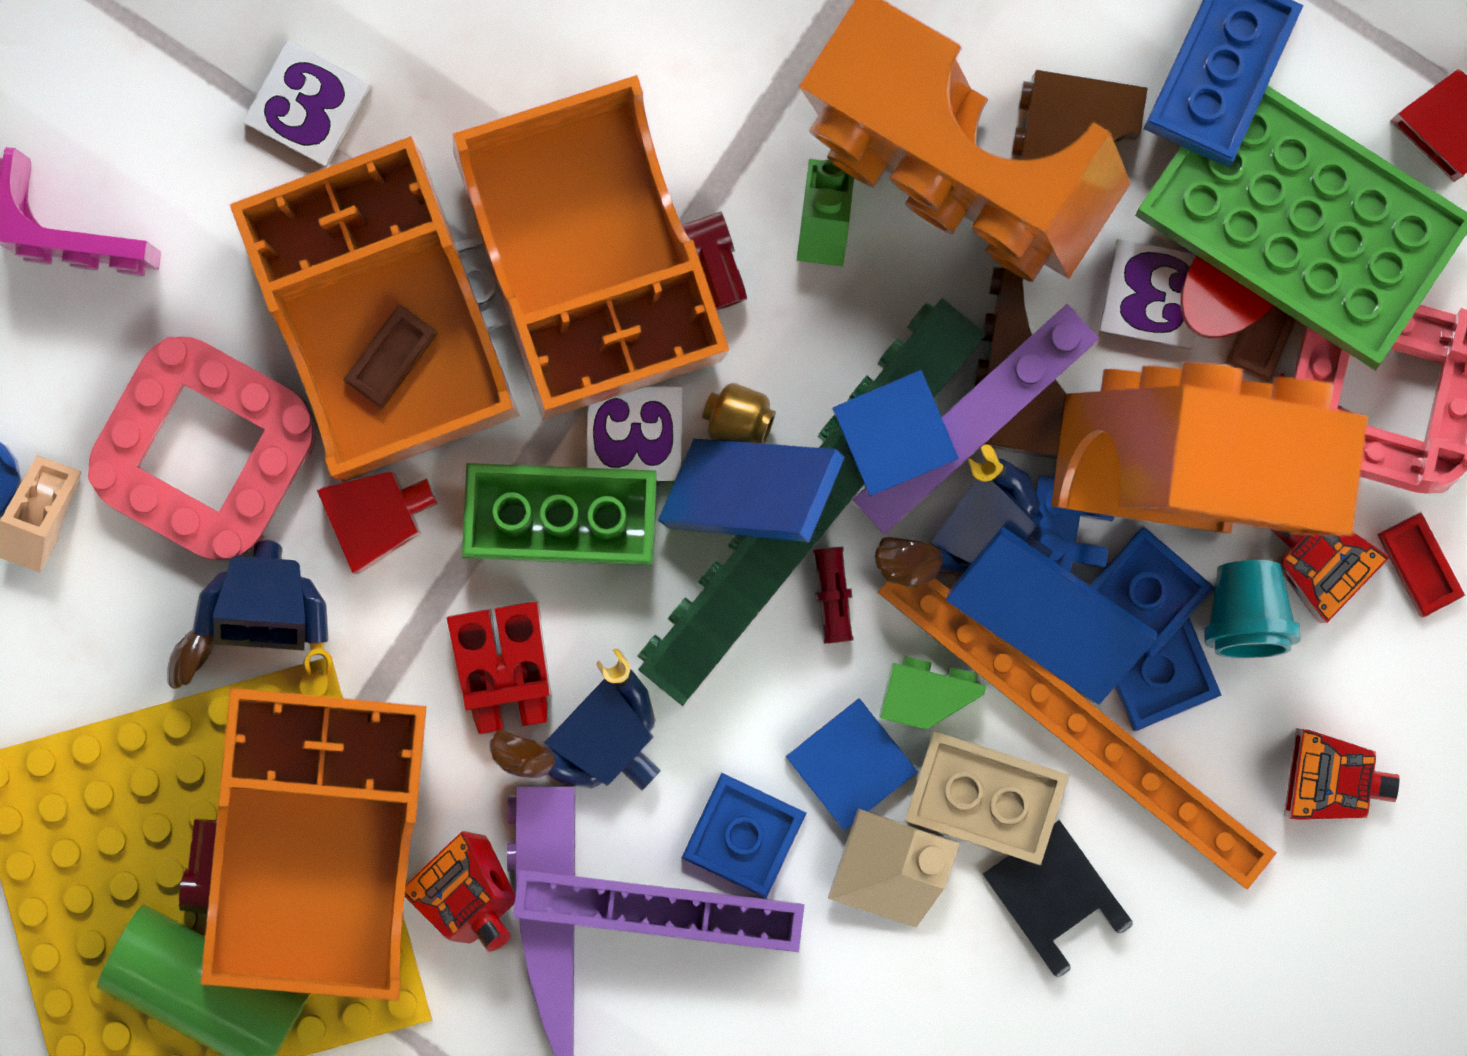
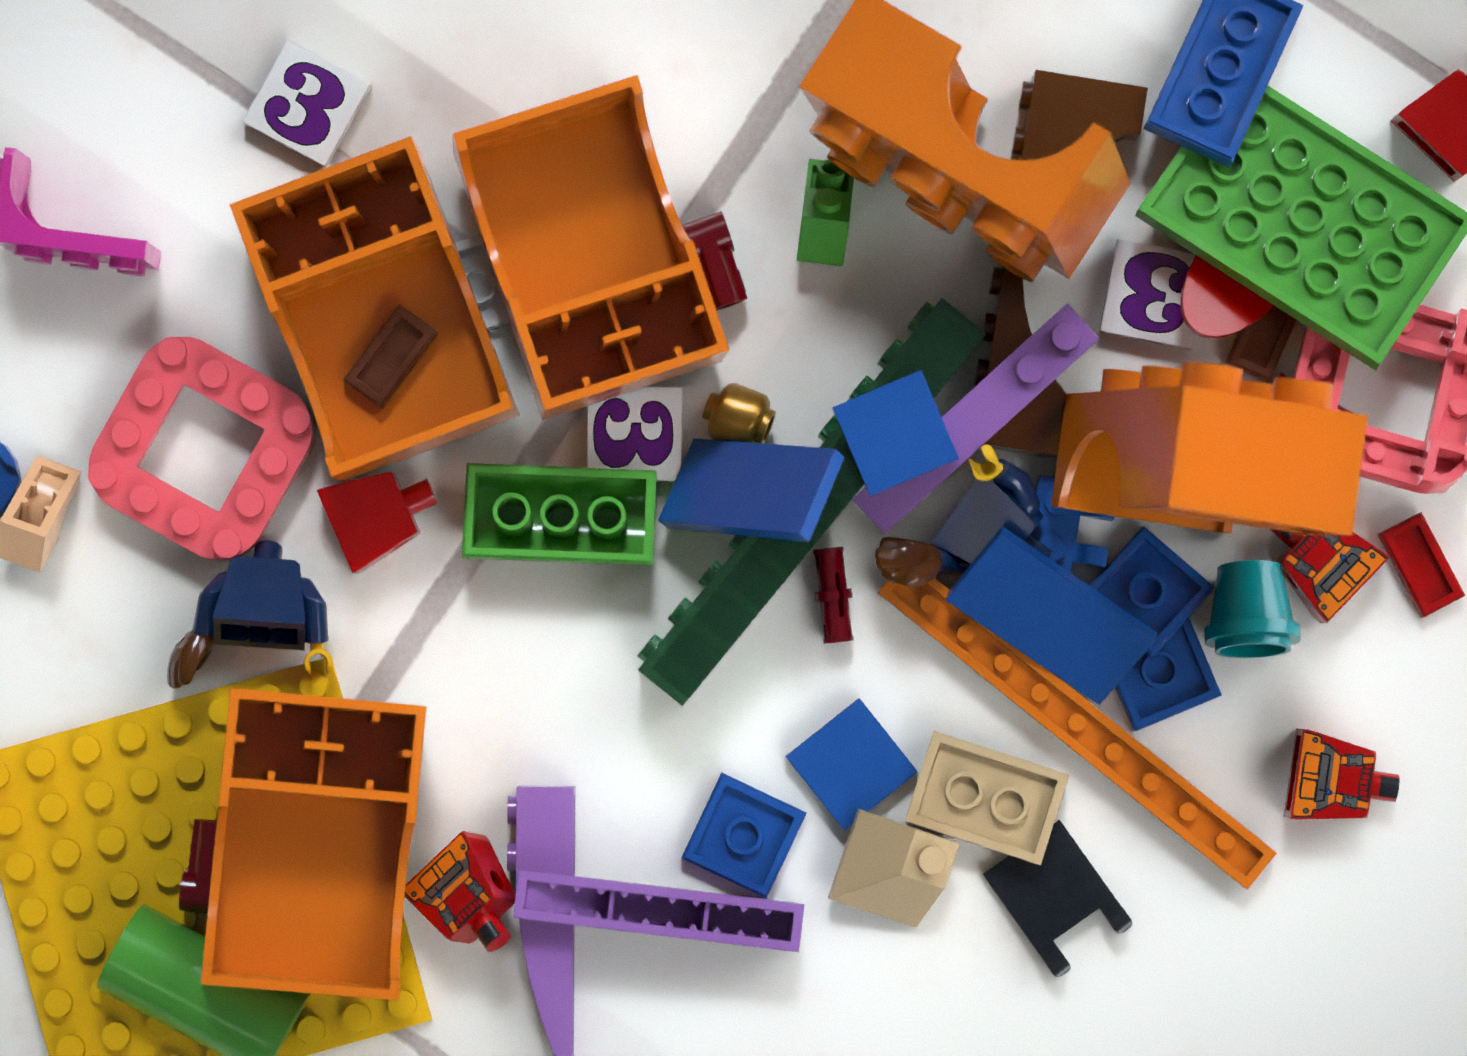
red hips [446,600,552,734] -> none
dark blue torso [489,648,661,791] -> none
bright green slope [879,656,986,730] -> none

